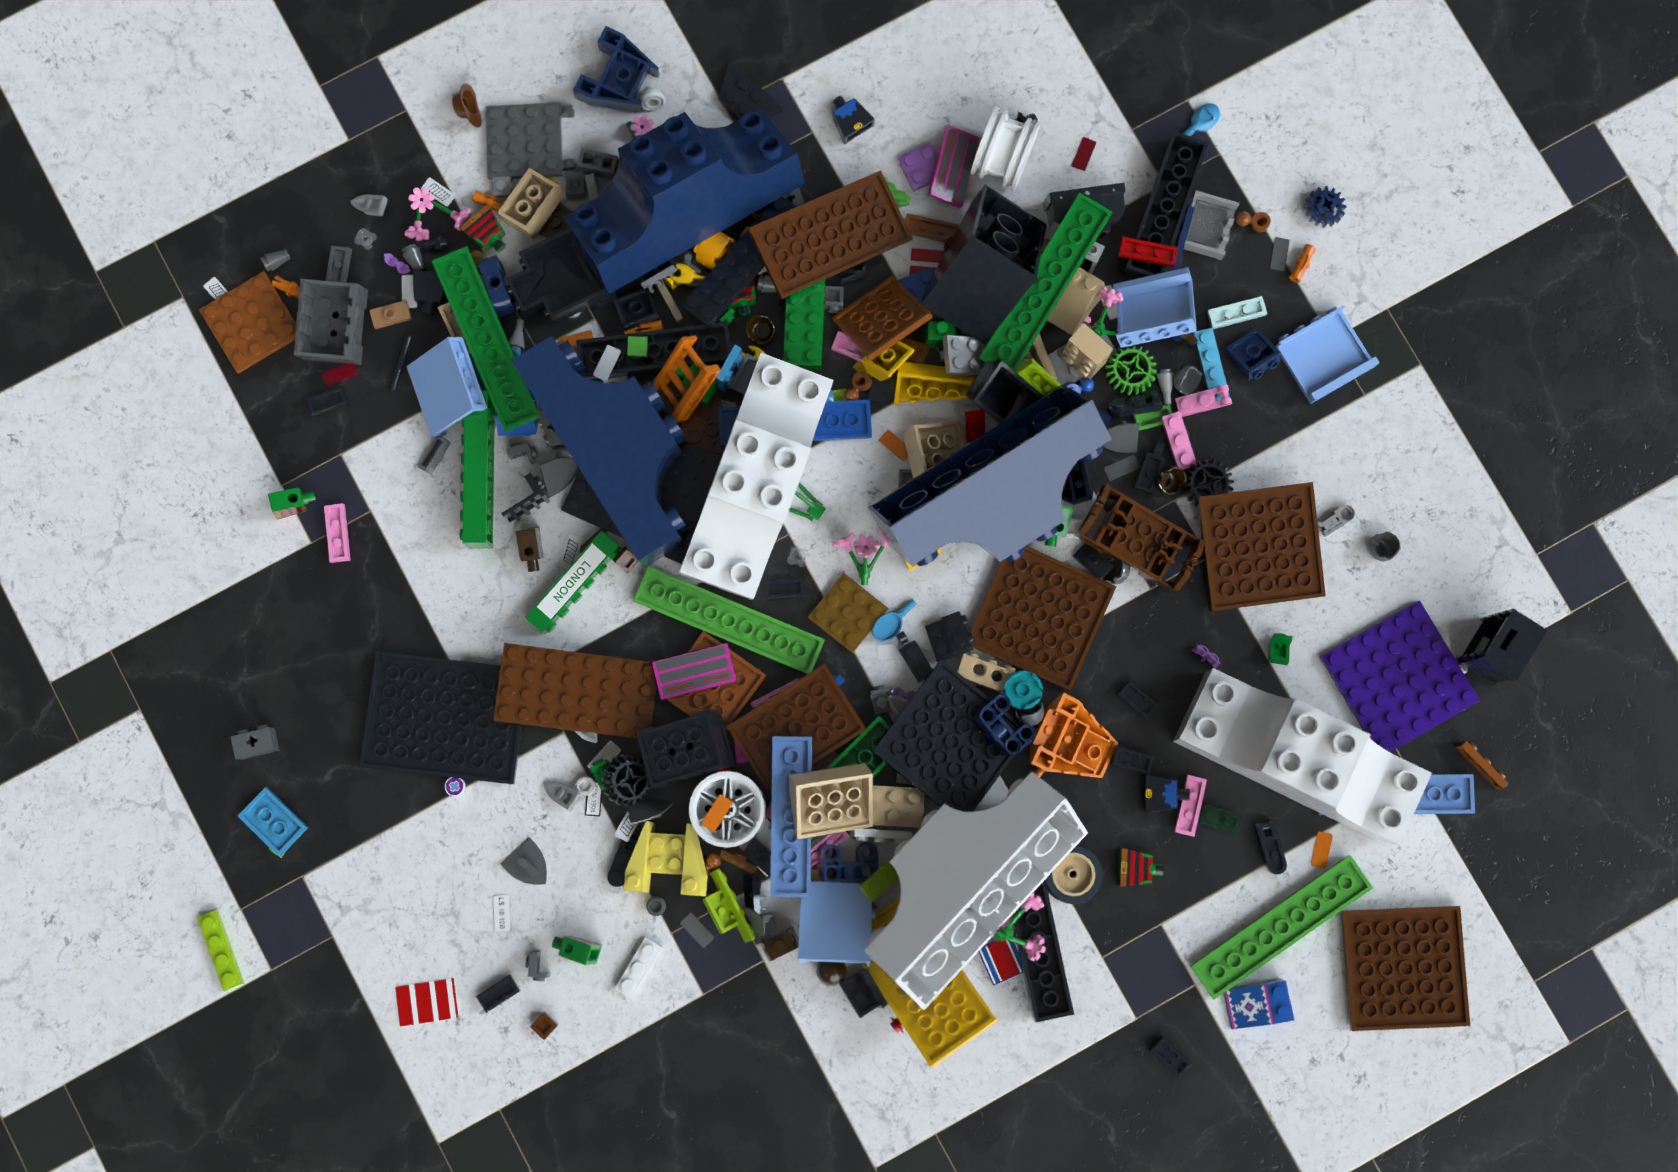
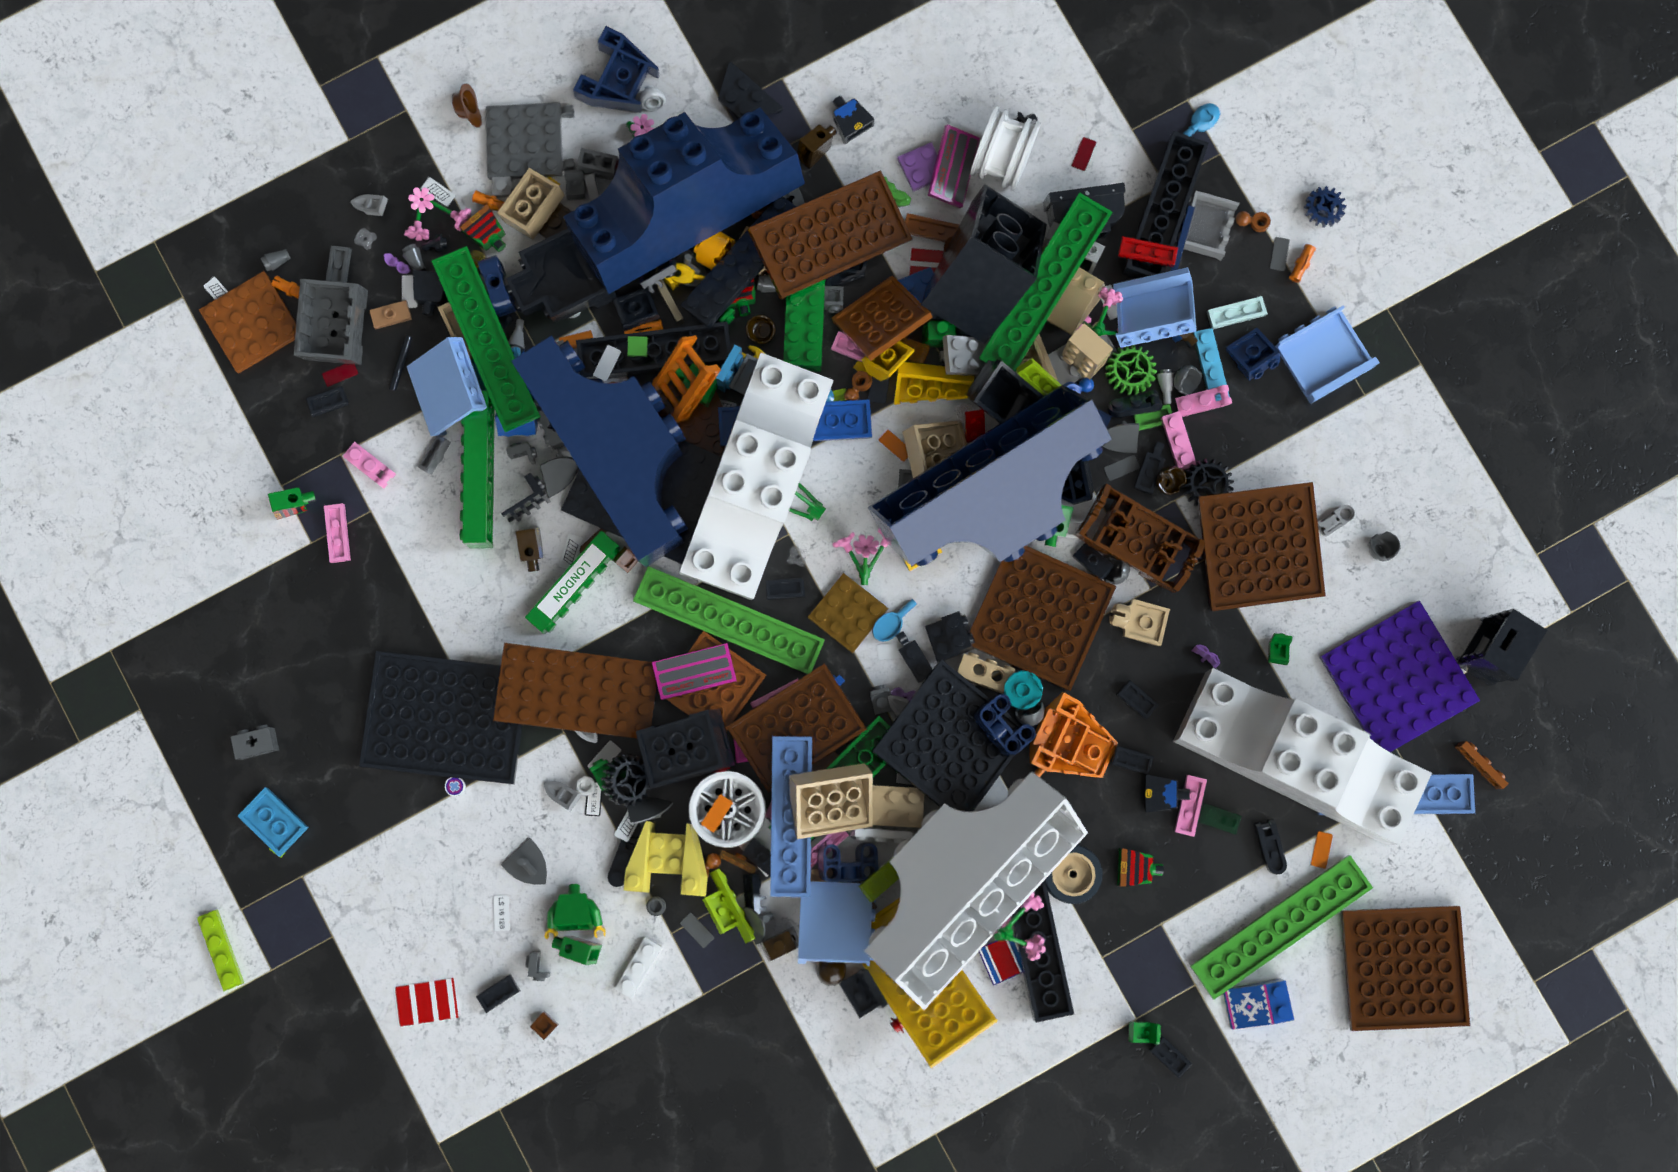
none -> bright pink plate [343,442,396,489]
none -> green torso [544,884,606,939]
none -> dark brown torso [797,125,837,169]
none -> tan plate [1109,599,1170,646]
none -> green bracket [1128,1021,1161,1044]

